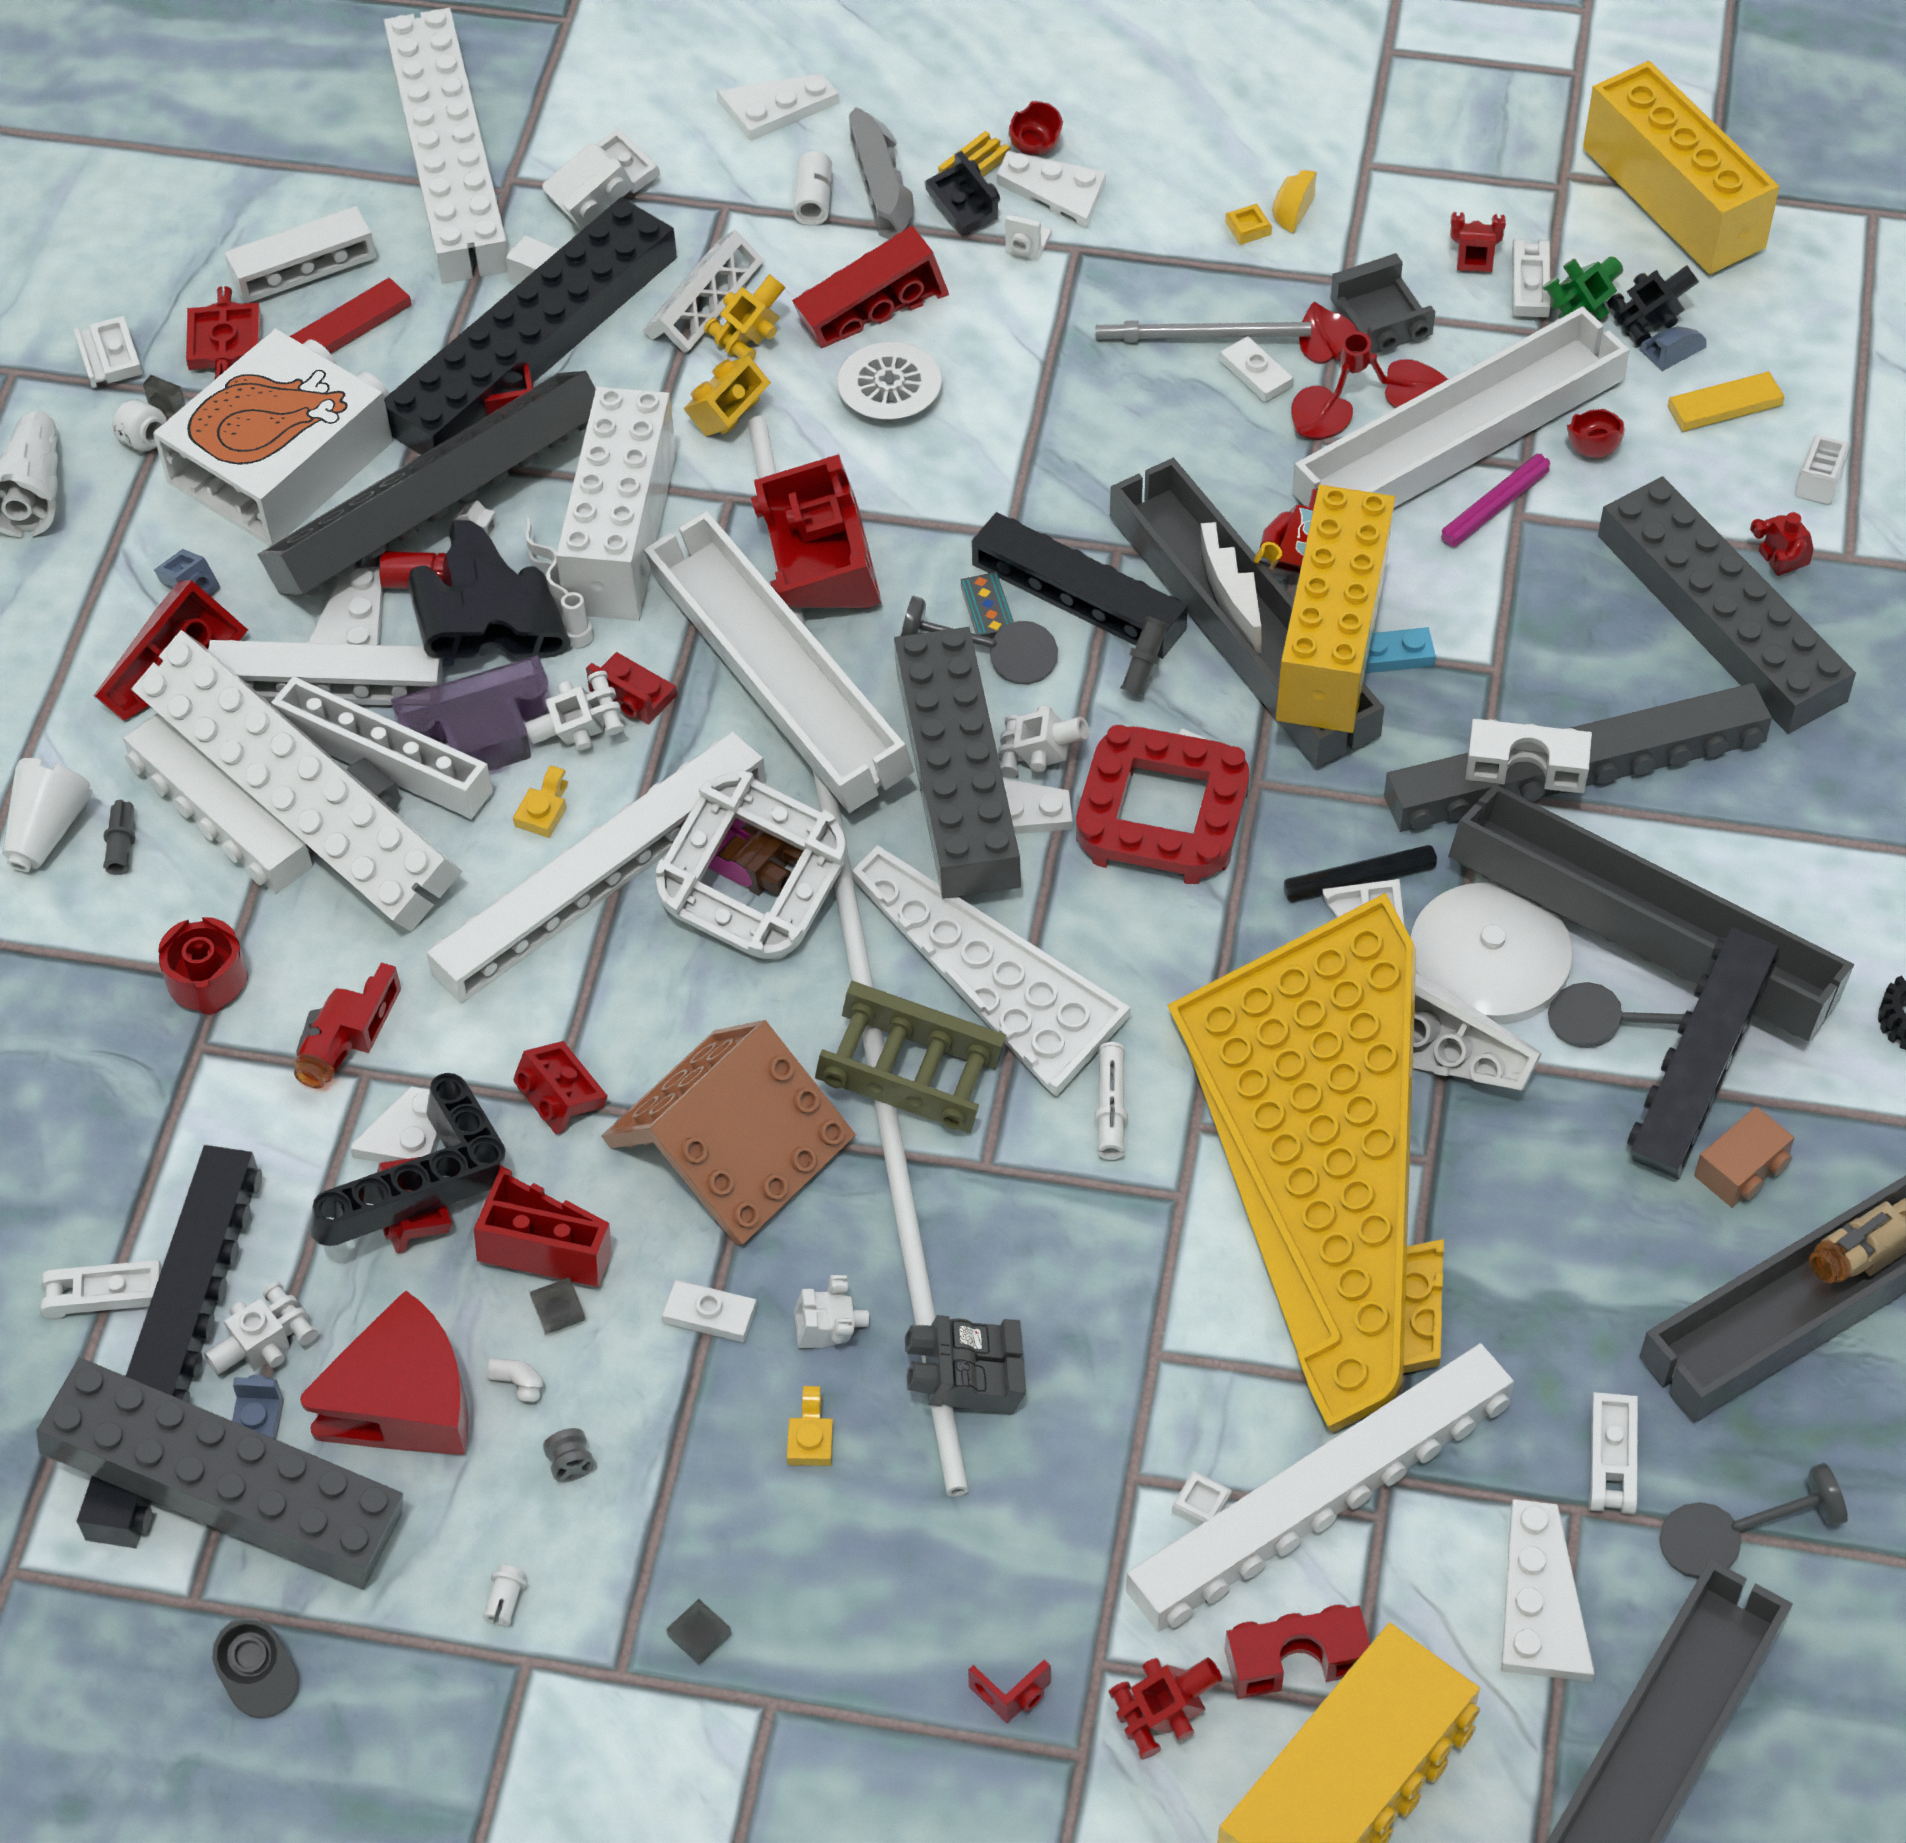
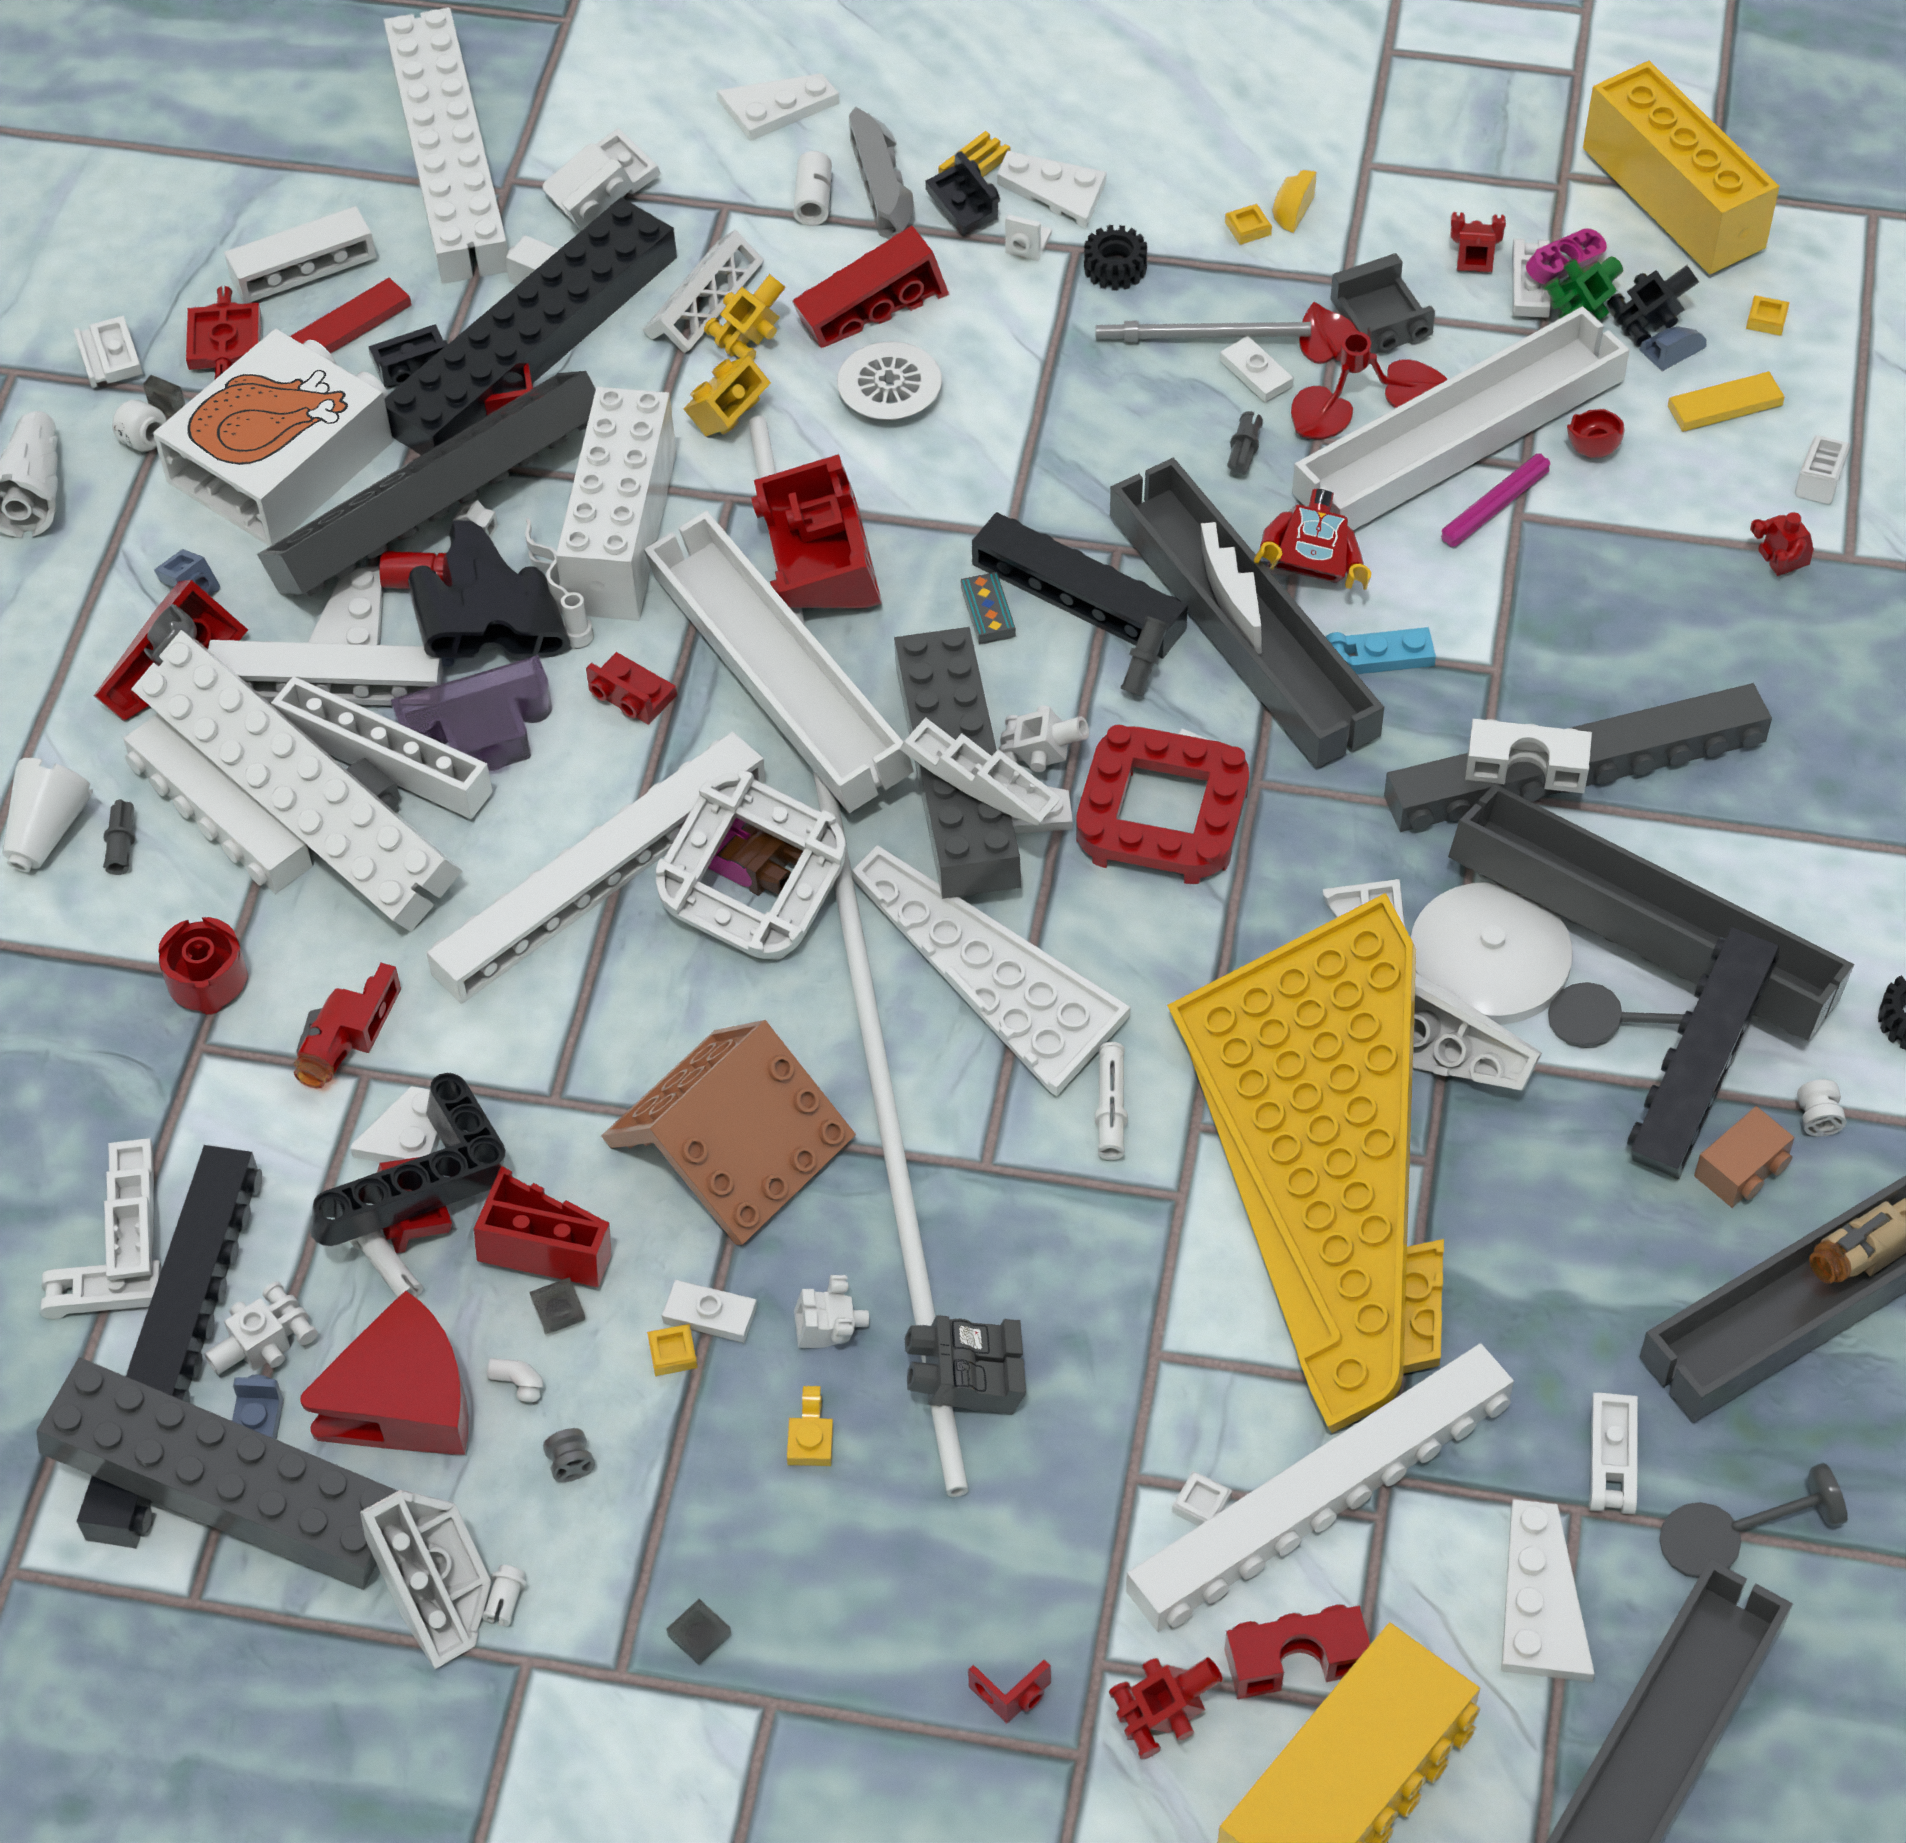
dark grey cap [212,1618,297,1717] -> none
yellow plate [513,765,568,838] -> none
red bracket [513,1041,608,1134] -> none
white piece [525,671,625,750] -> none
olive fence [815,981,1007,1134] -> none
dark grey piece [901,596,1058,685] -> none
red hair [1008,101,1063,156] -> none
yellow brick [1275,484,1395,733] -> none
black axle [1284,845,1437,902] -> none
dark grey brick [1598,476,1856,734] -> none
none -> white slope [104,1138,154,1280]
none -> flat silver hair [144,604,197,665]
none -> white pin [350,1229,423,1298]
none -> white wedge [360,1490,491,1669]
none -> black bracket [368,324,448,388]
none -> yellow tile [647,1324,698,1376]
none -> white slope [899,717,1061,826]
none -> black tyre [1084,225,1147,291]
none -> dark grey axle [1227,411,1263,476]
none -> dark pink beam [1526,228,1607,284]
none -> yellow tile [1746,295,1790,336]
none -> white wheel [1797,1079,1847,1137]

